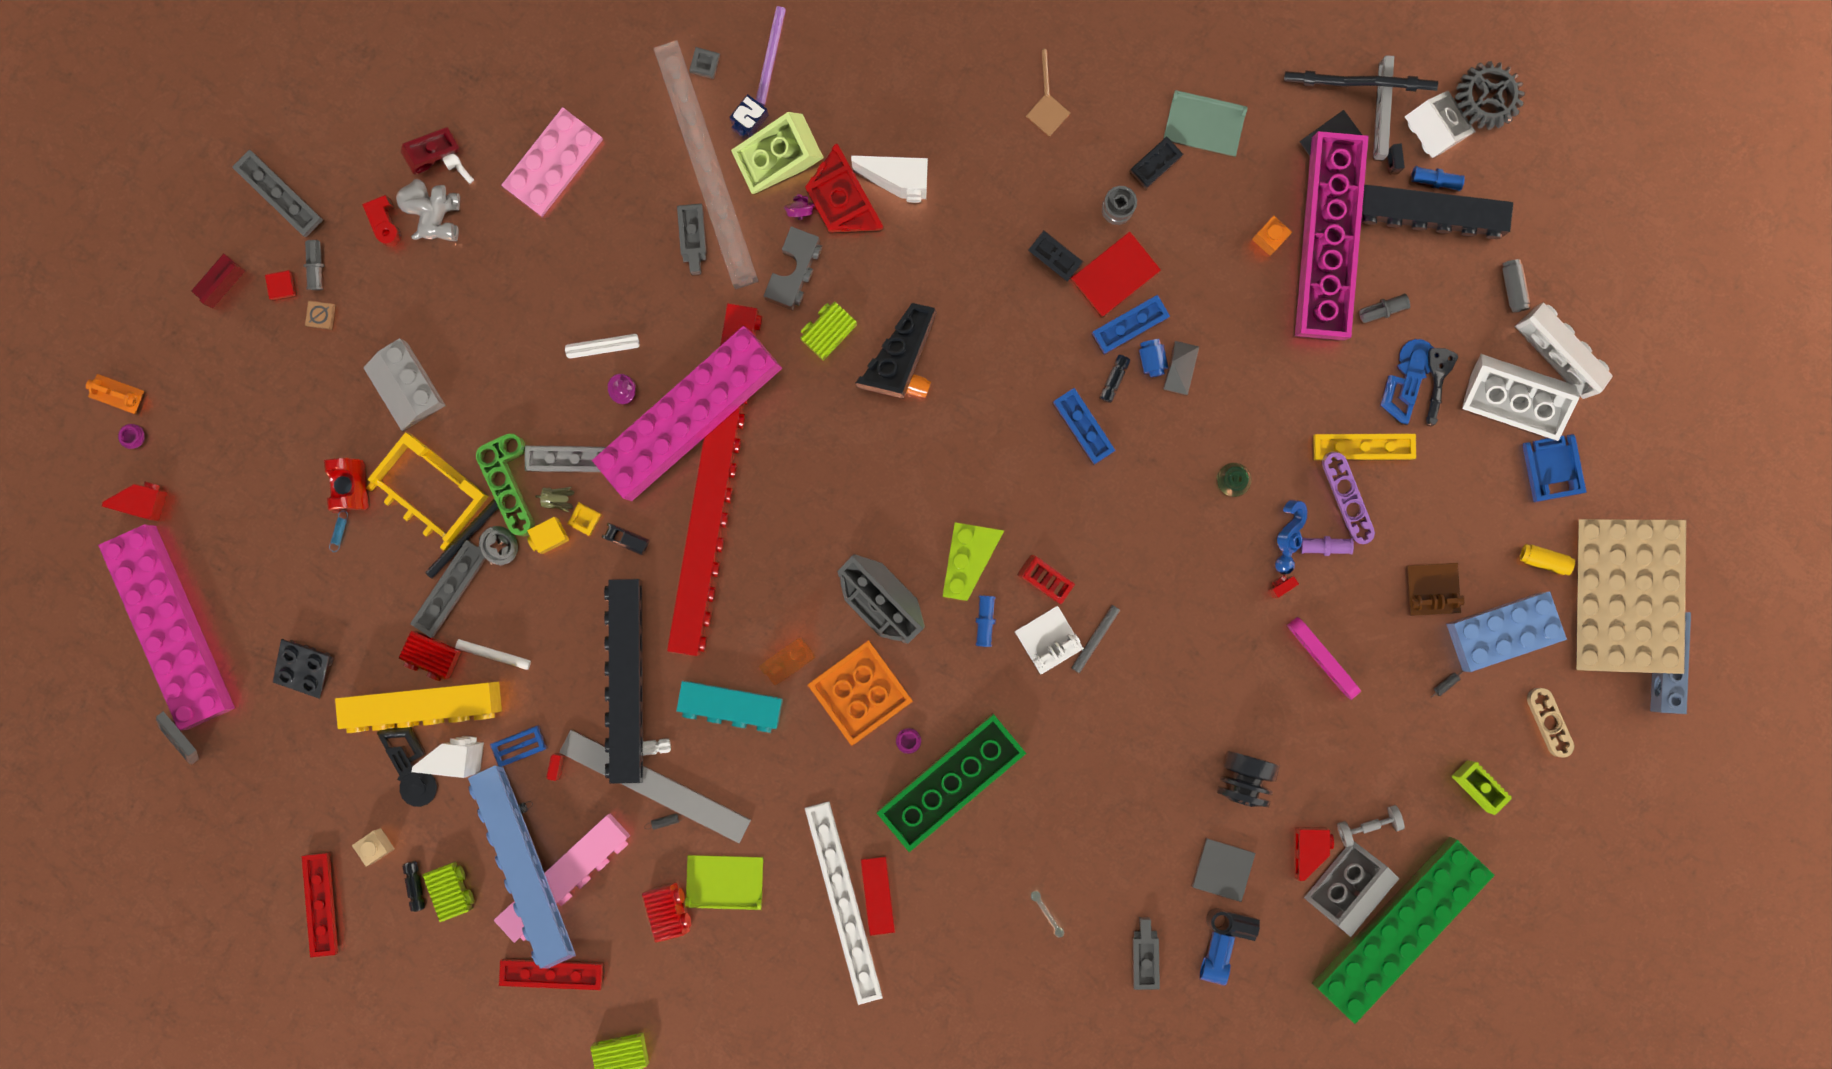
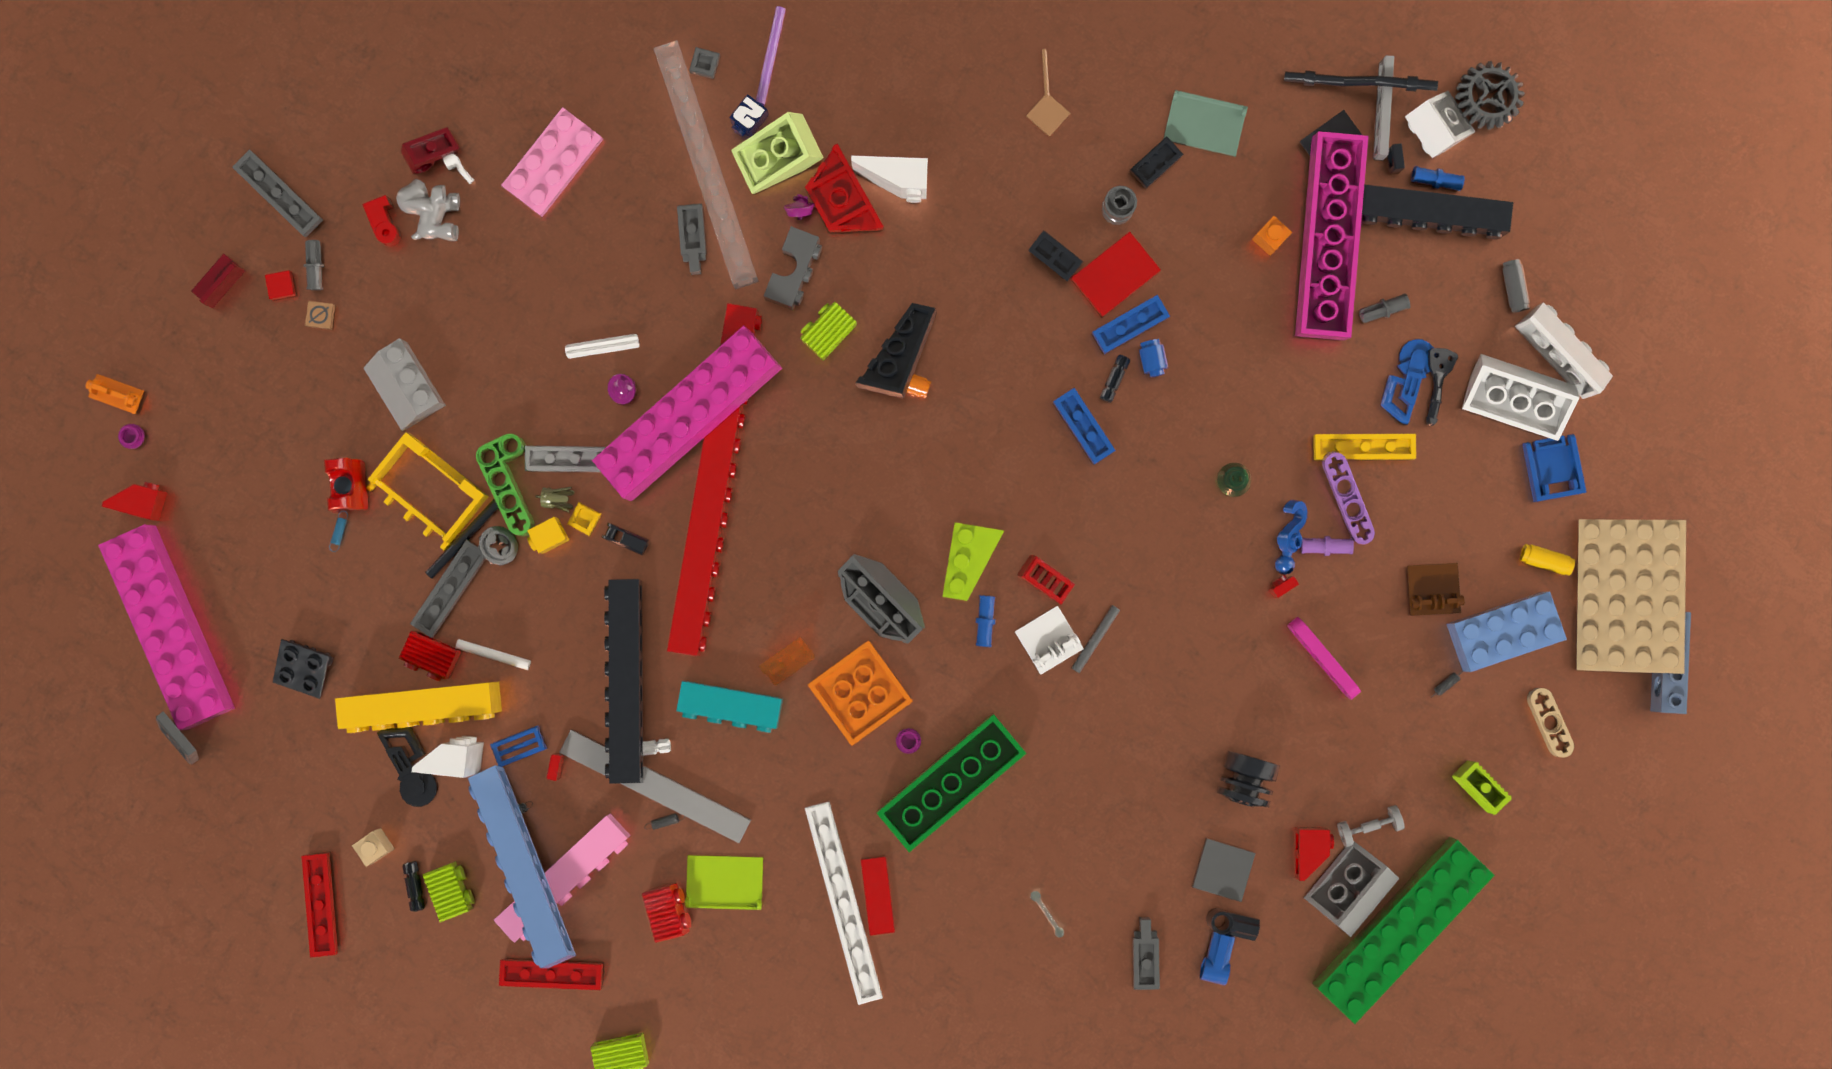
dark grey slope [1163,341,1199,395] -> none

